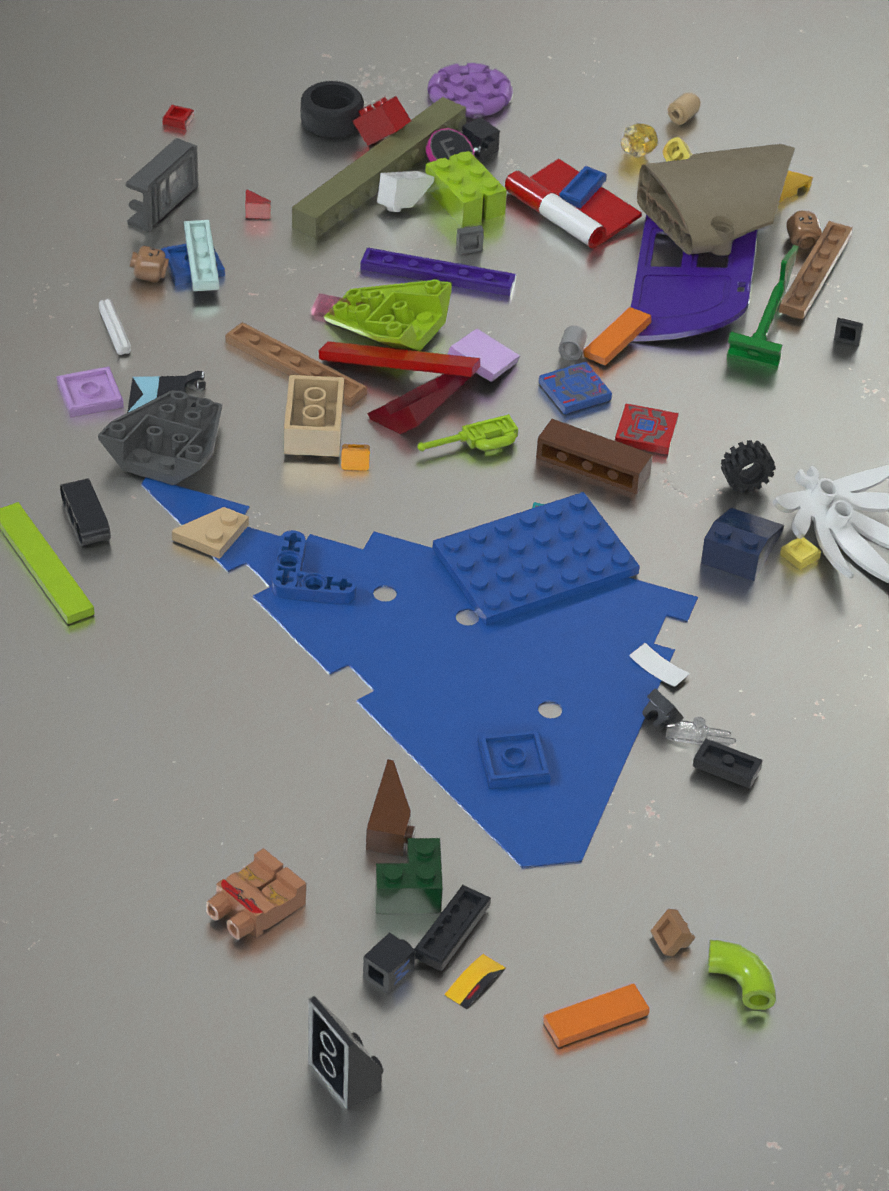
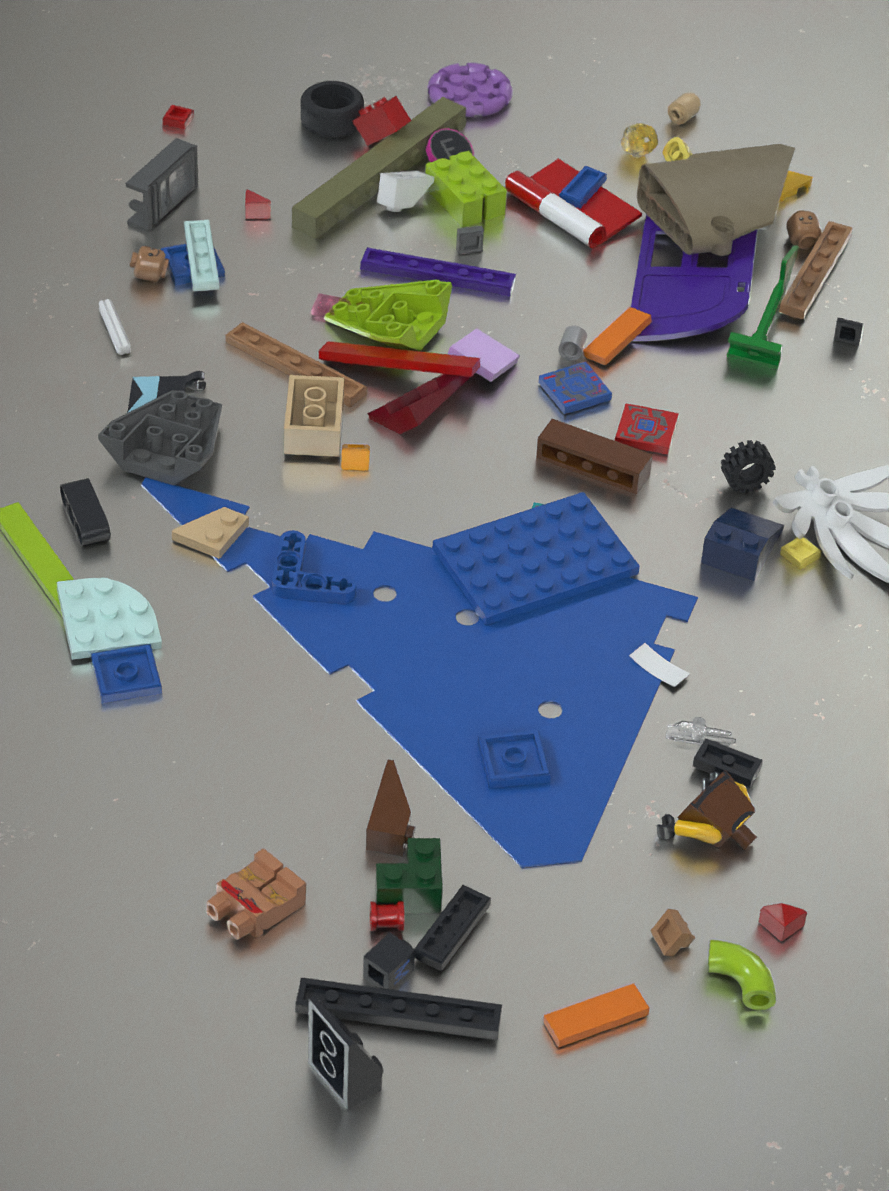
lavender tile [57,367,124,418] -> none
lime piece [417,414,518,451] -> none
yellow sticker [444,954,506,1009] -> none
black brick [462,117,500,159] -> none
black tile [642,688,684,731] -> none
none -> light aqua plate [57,577,162,660]
none -> blue tile [91,644,162,703]
none -> black plate [295,977,502,1040]
none -> red bush [370,901,404,931]
none -> torso [656,770,757,850]
none -> red slope [758,903,807,942]

